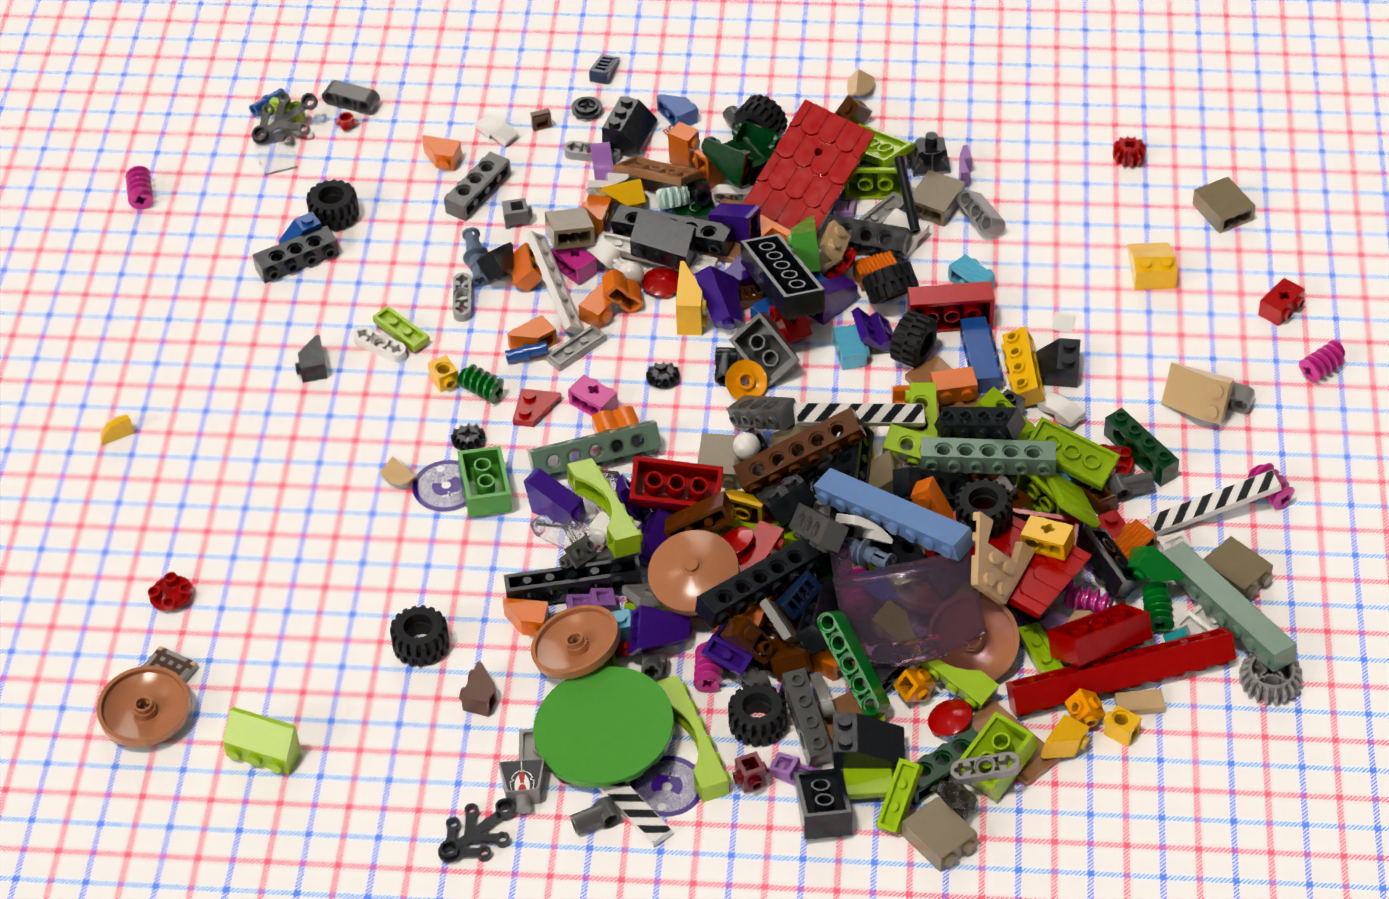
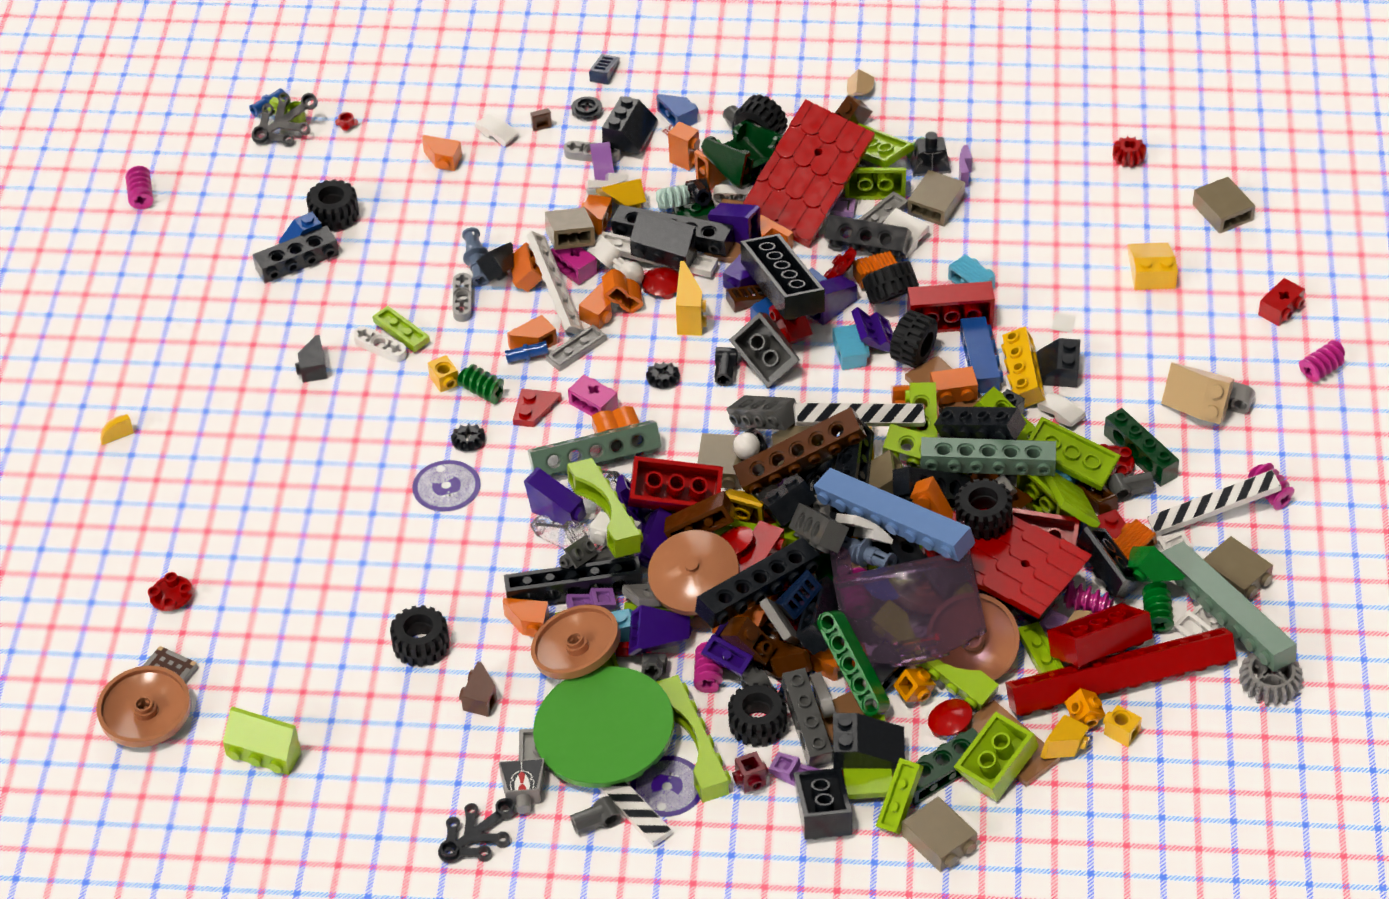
clear piece [256,140,299,176] -> none
dark grey beam [321,80,380,115] -> none
tan brick [379,456,418,485] -> none
dark grey brick [444,151,511,221] -> none
bright green brick [457,445,512,517] -> none
dark grey brick [502,198,533,229] -> none
medium nougat tile [613,156,702,186] -> none
dark purple slope [695,265,743,330] -> none
light orange dish [725,360,767,400] -> none
bright green slope [787,215,821,272] -> none
tan bracket [818,220,851,275] -> none
black piece [894,155,920,233] -> none
clear smoke hips [935,777,978,820] -> none
light grey beam [950,752,1022,784] -> none
light grey beam [957,189,1005,235] -> none
tan wing [971,511,1035,604] -> none
yellow brick [1020,515,1075,561] -> none
tan tile [1114,689,1166,715] -> none
teal tile [1163,625,1190,642] -> none

